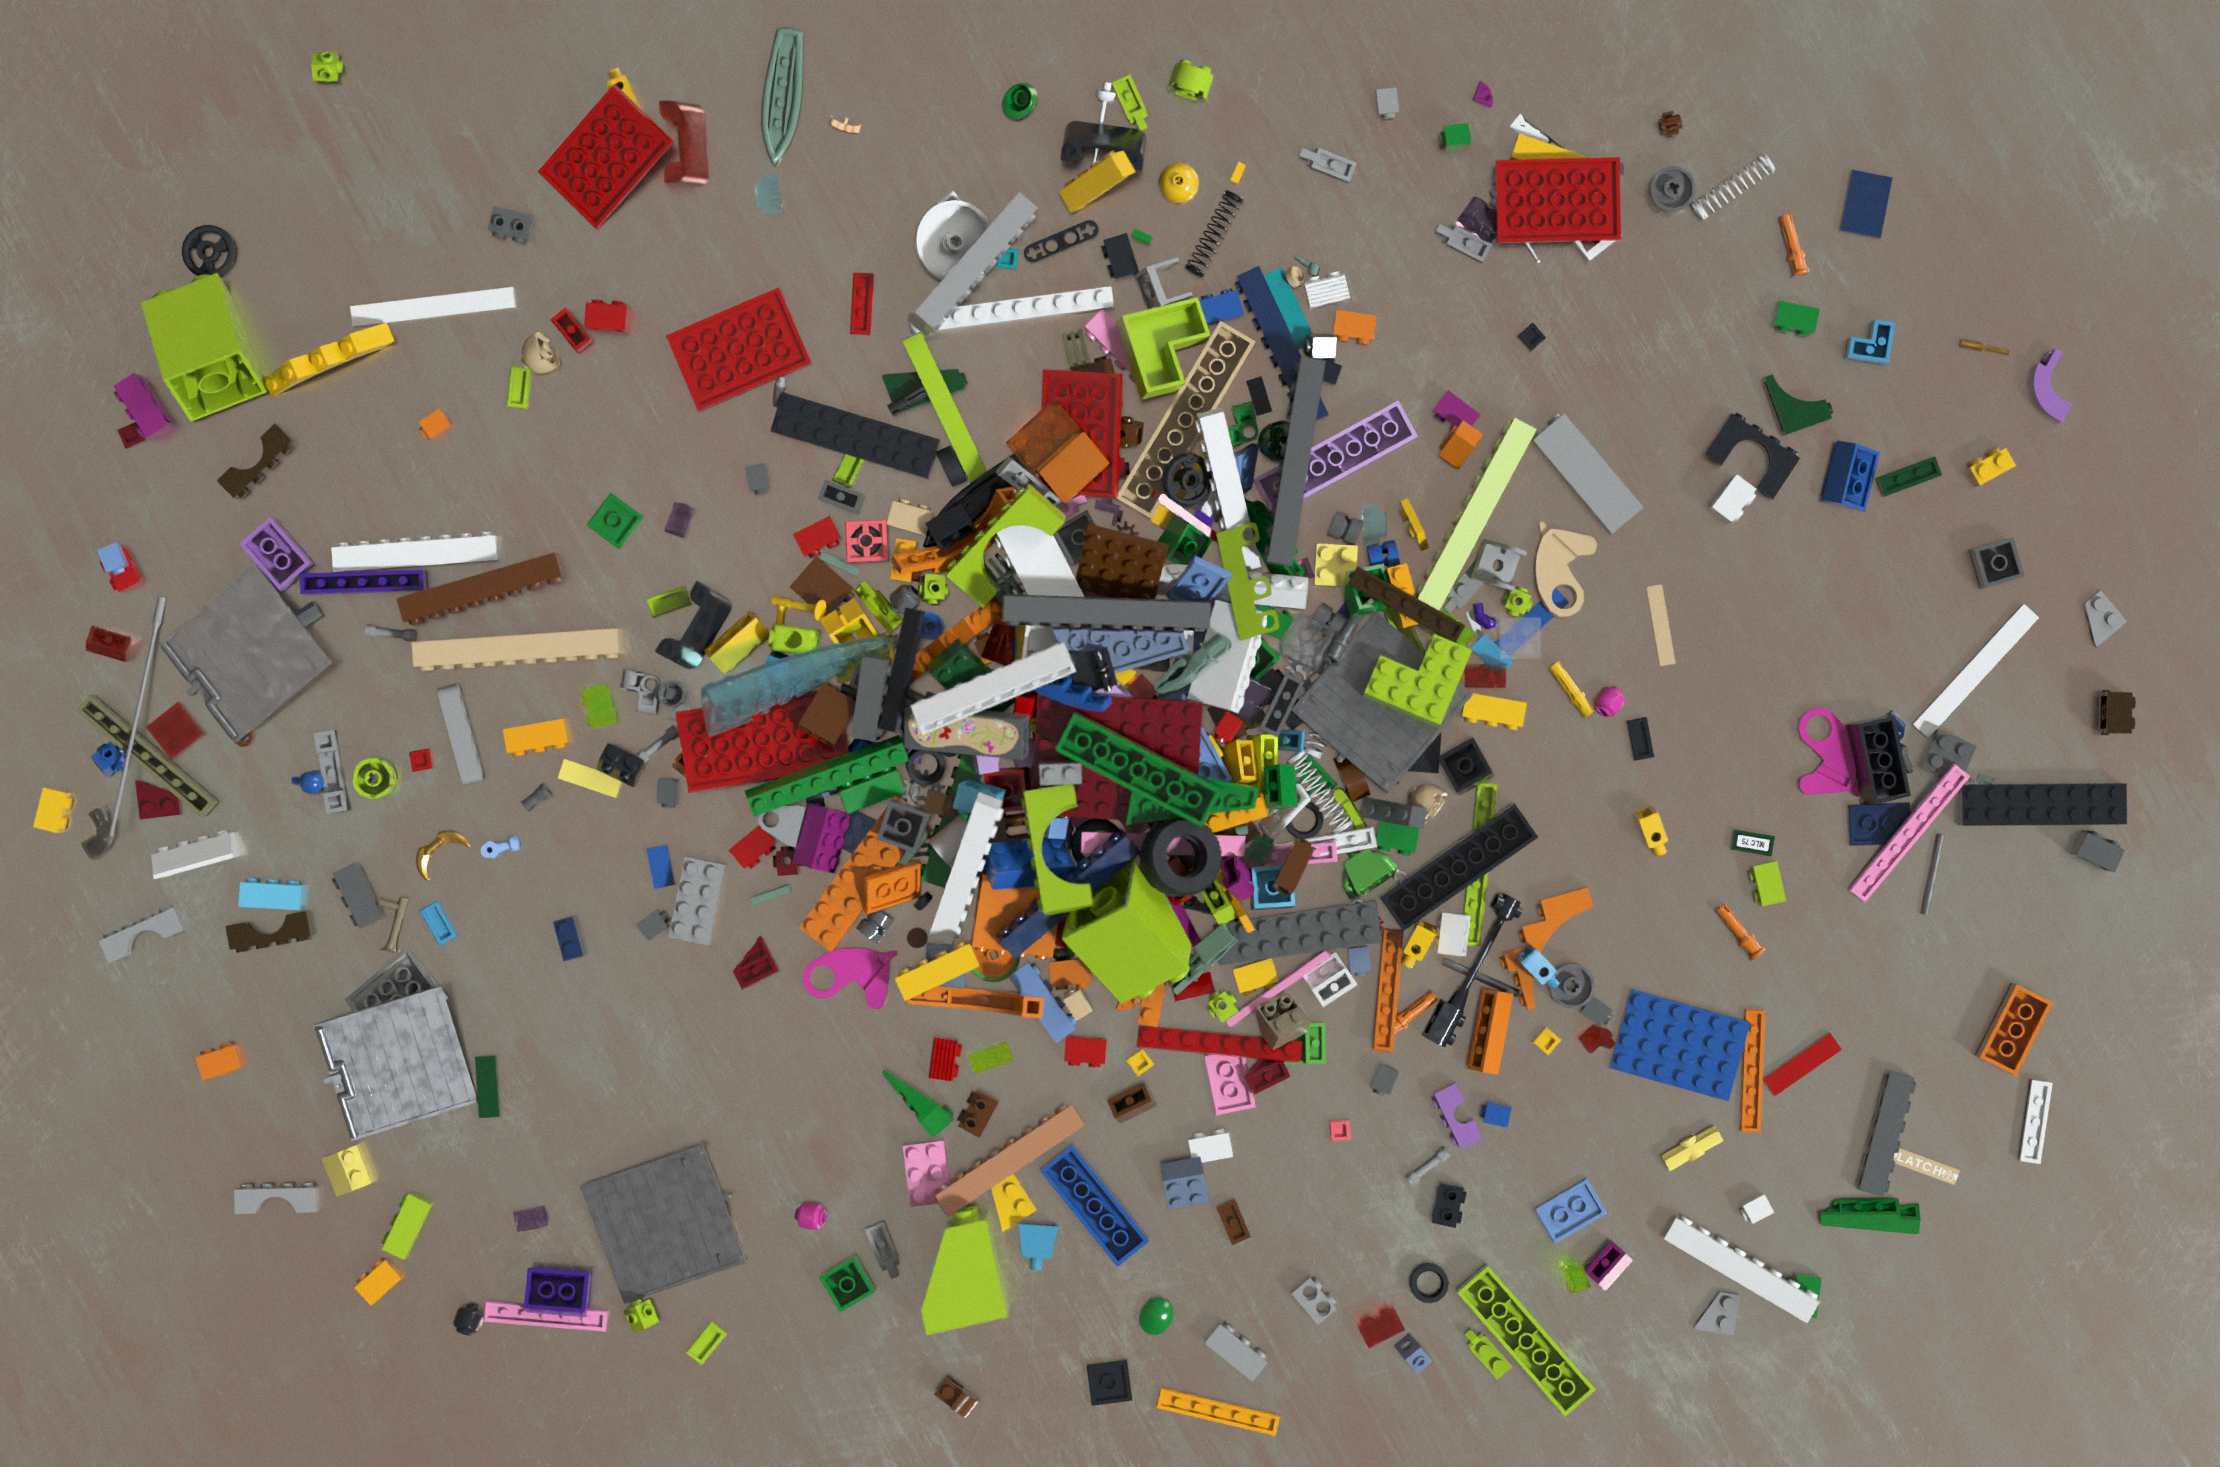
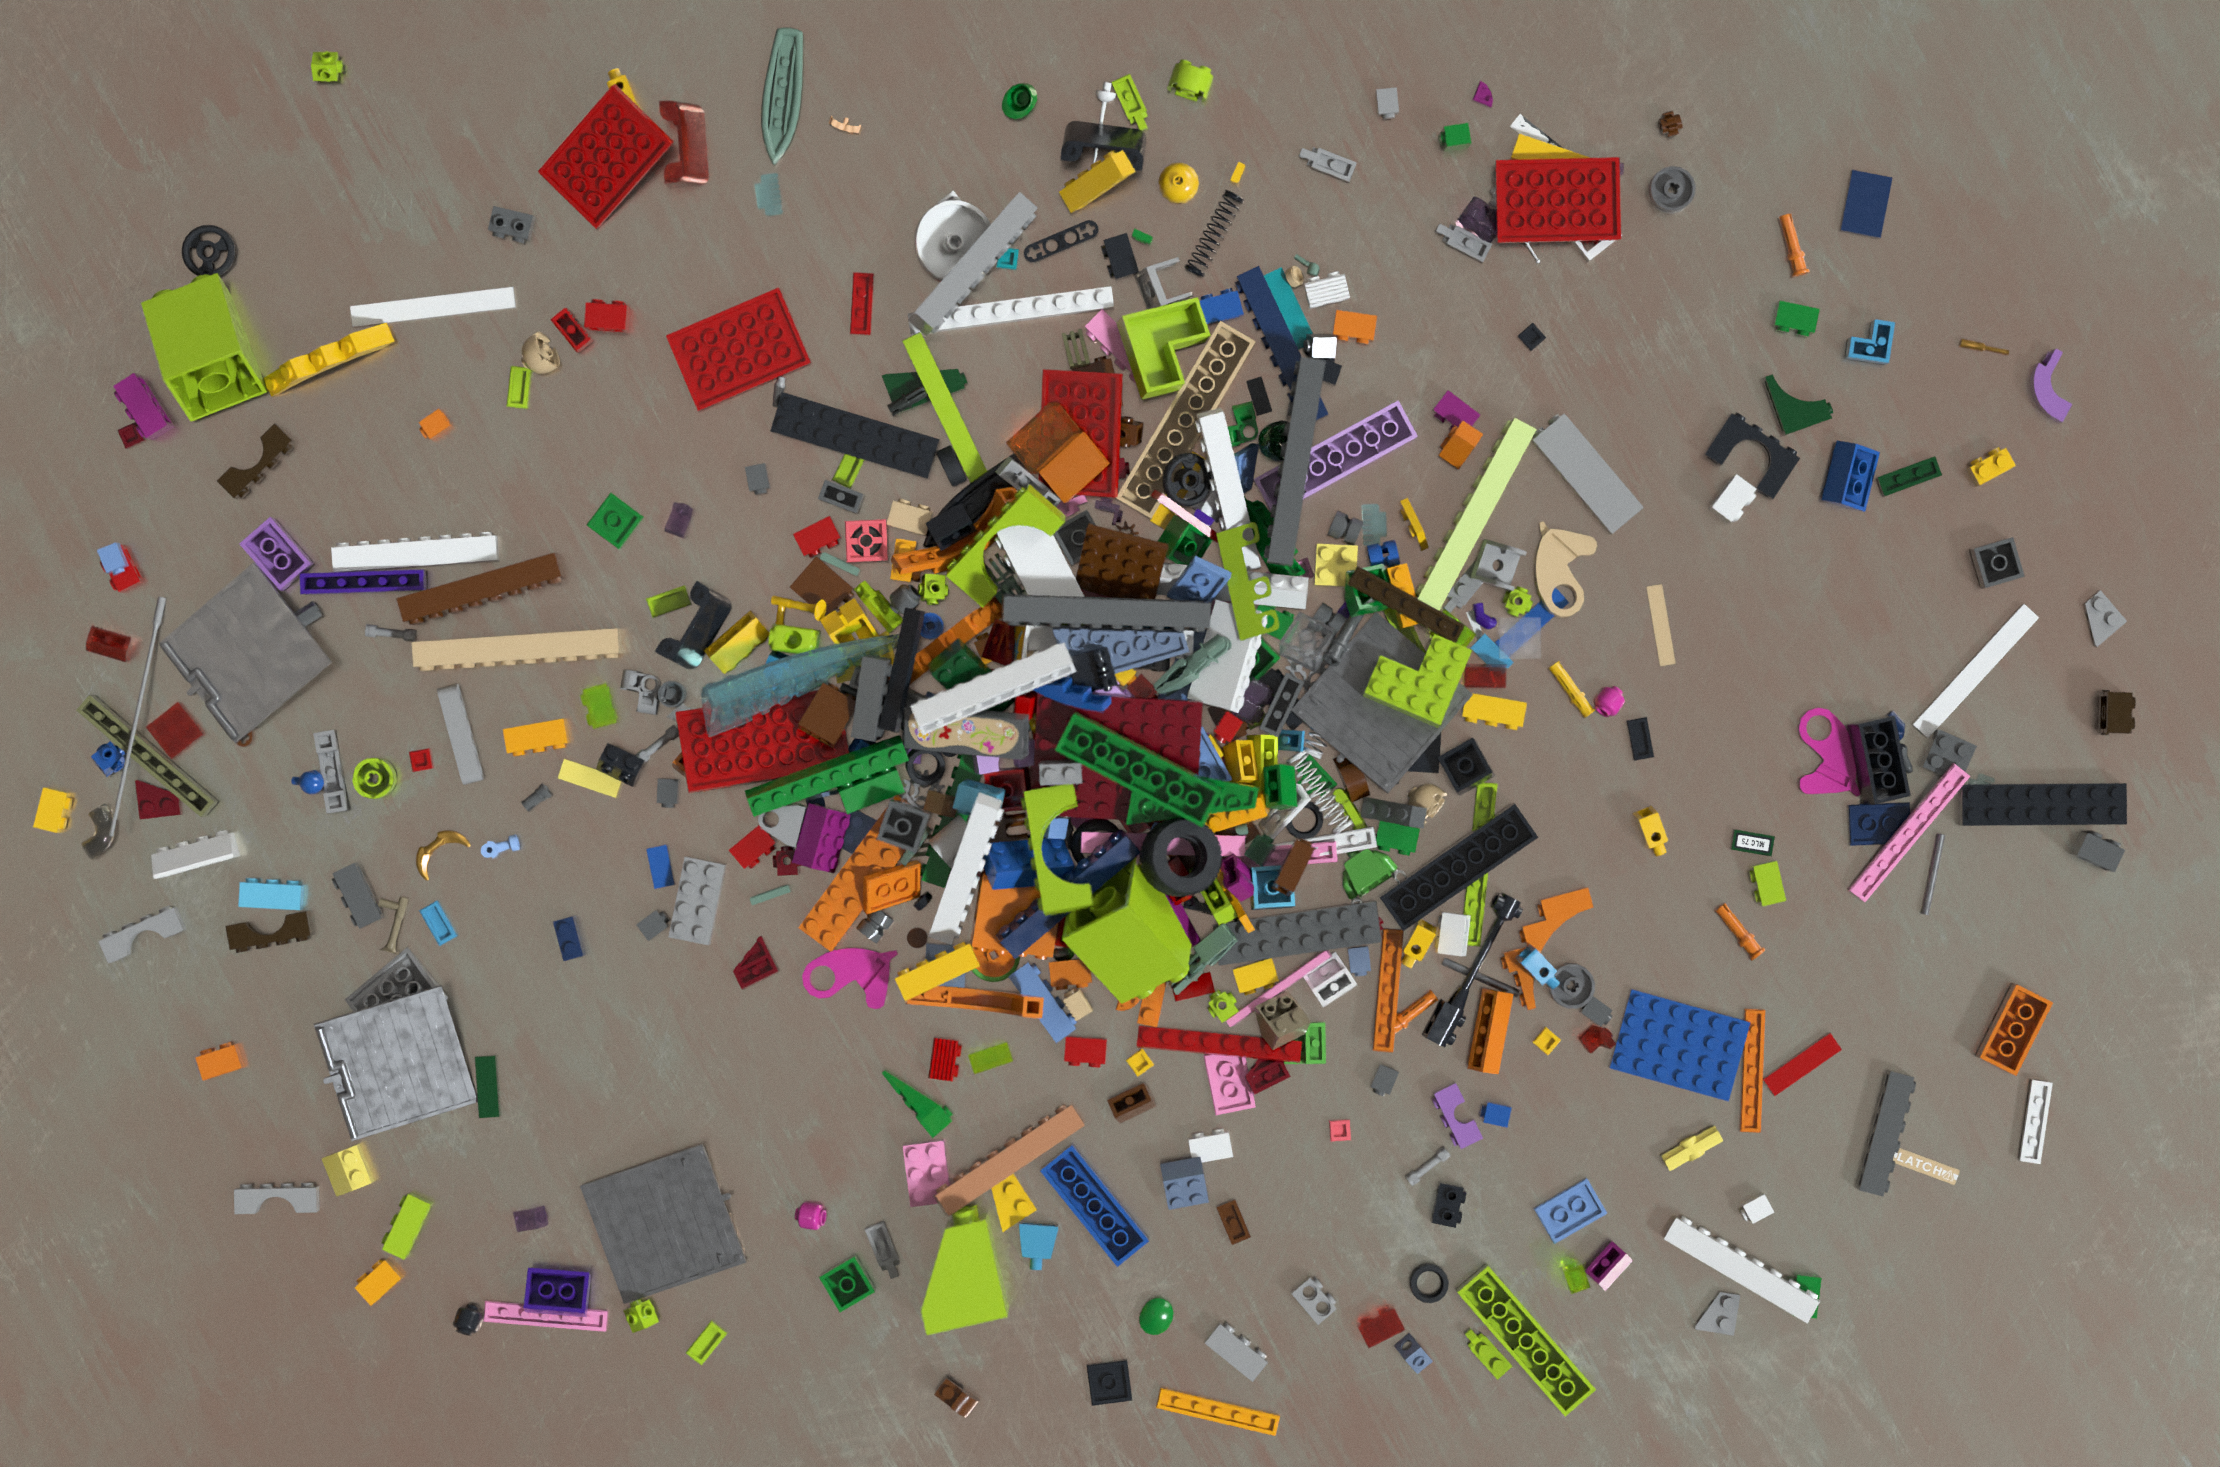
reddish brown brick [957,1089,999,1138] -> none
white piece [1691,153,1775,221] -> none
green wedge [1820,1198,1921,1234] -> none

